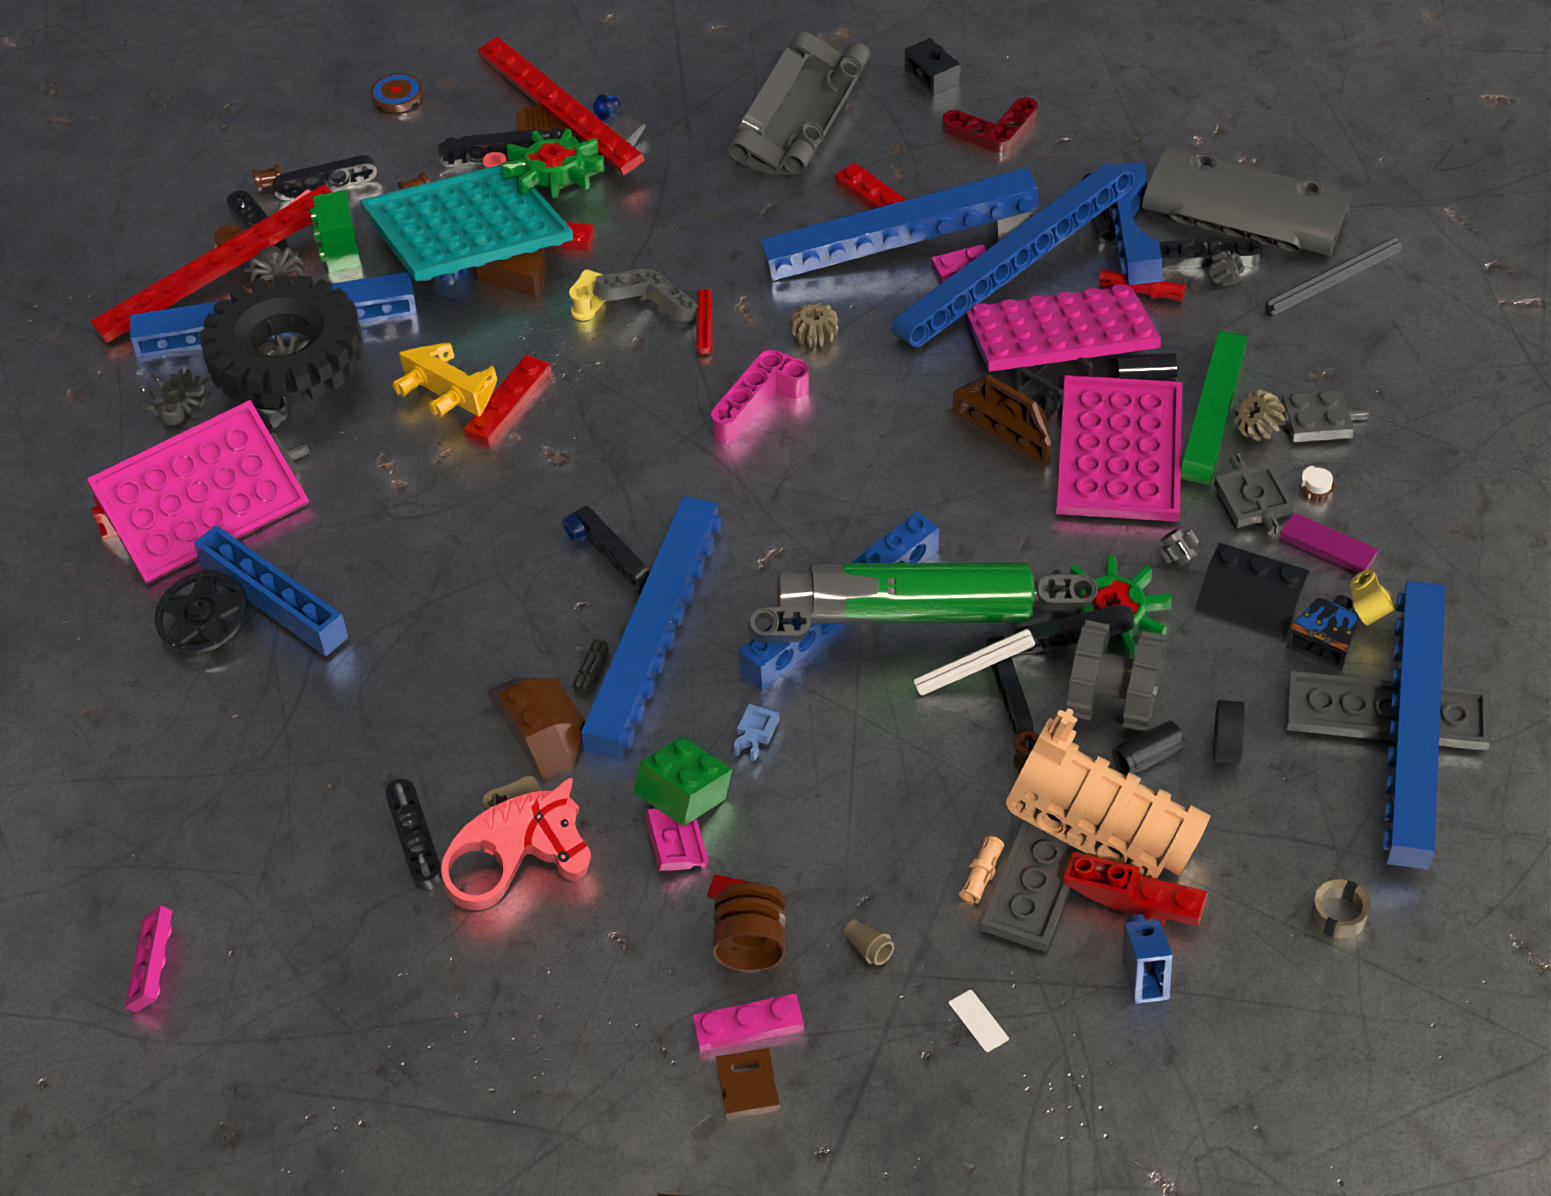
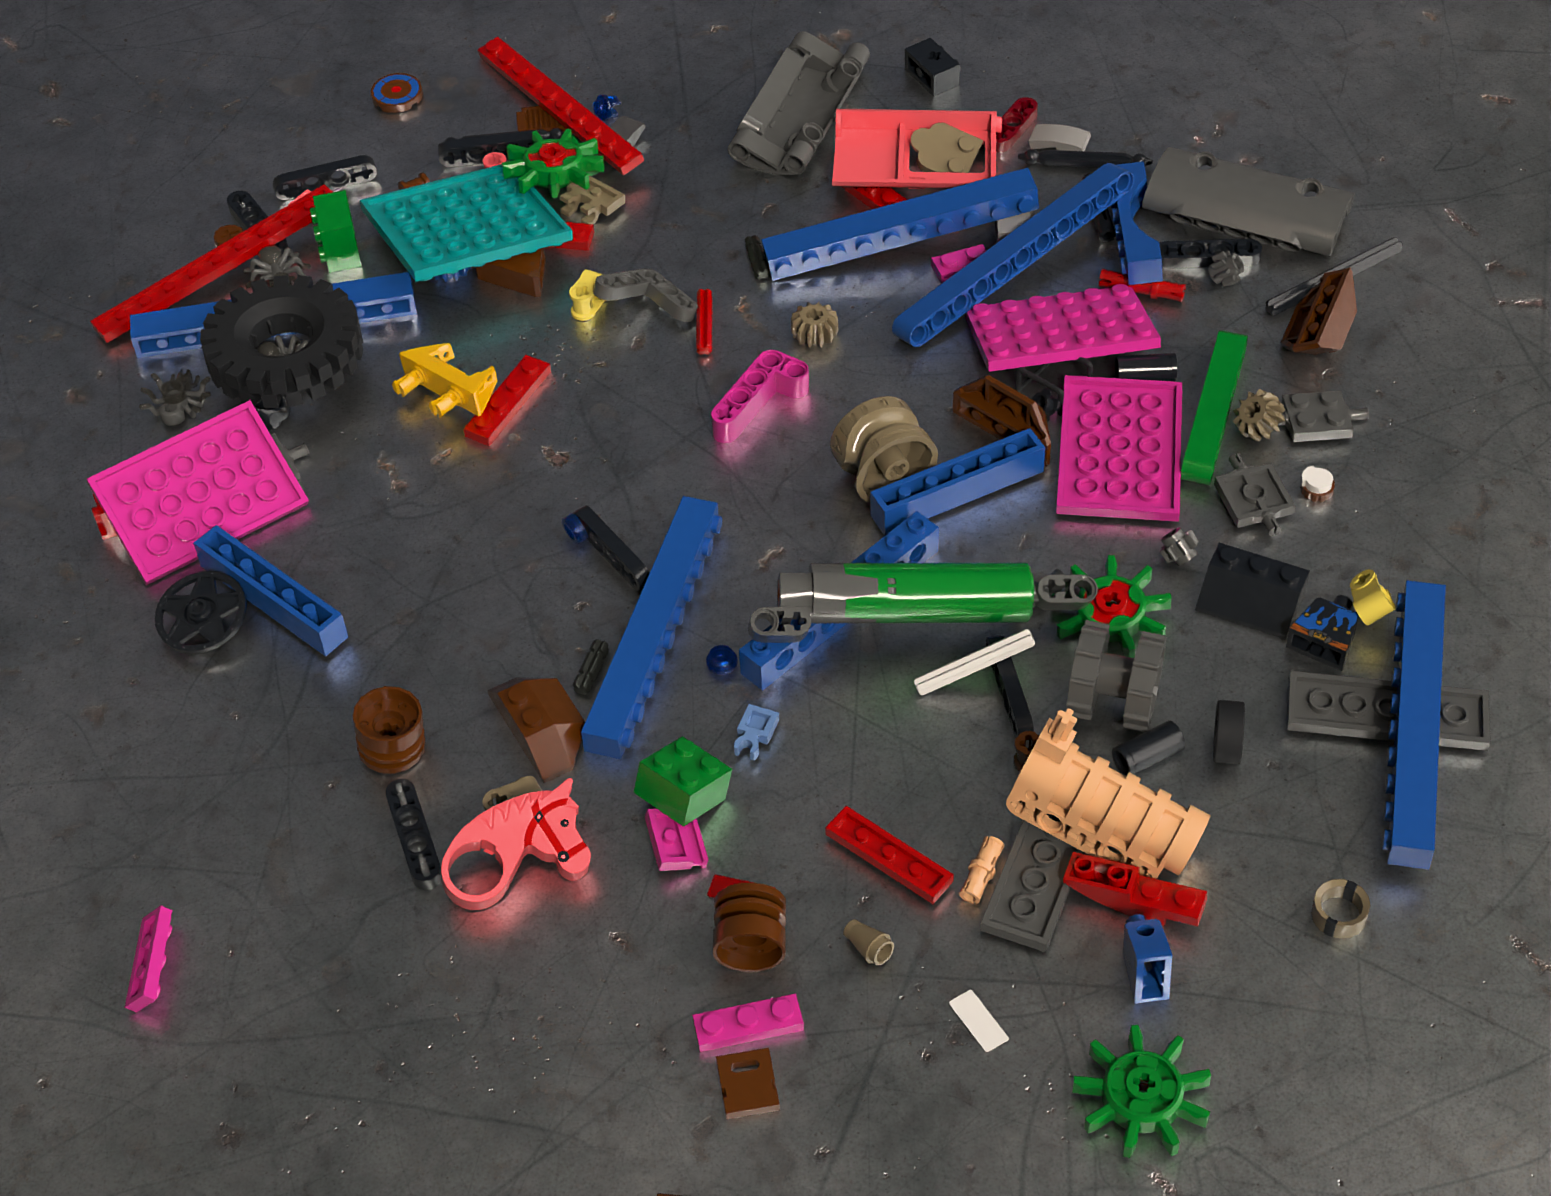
reddish brown bush [252,164,285,193] -> none
black beam [1012,605,1135,654] -> none
magenta tile [1279,512,1379,574] -> none
none -> reddish brown wheel [353,686,426,774]
none -> dark tan plate [560,176,625,224]
none -> clear blue plate [706,645,738,675]
none -> pearl dark grey axle [745,235,770,280]
none -> red plate [825,805,954,904]
none -> dark tan piece [830,396,938,503]
none -> coral piece [832,109,1002,189]
none -> blue brick [870,428,1045,536]
none -> dark tan plate [910,123,983,173]
none -> black wheel [1018,149,1153,168]
none -> light grey slope [1028,124,1091,151]
none -> green gear [1072,1025,1212,1158]
none -> reddish brown wedge [1280,268,1357,355]

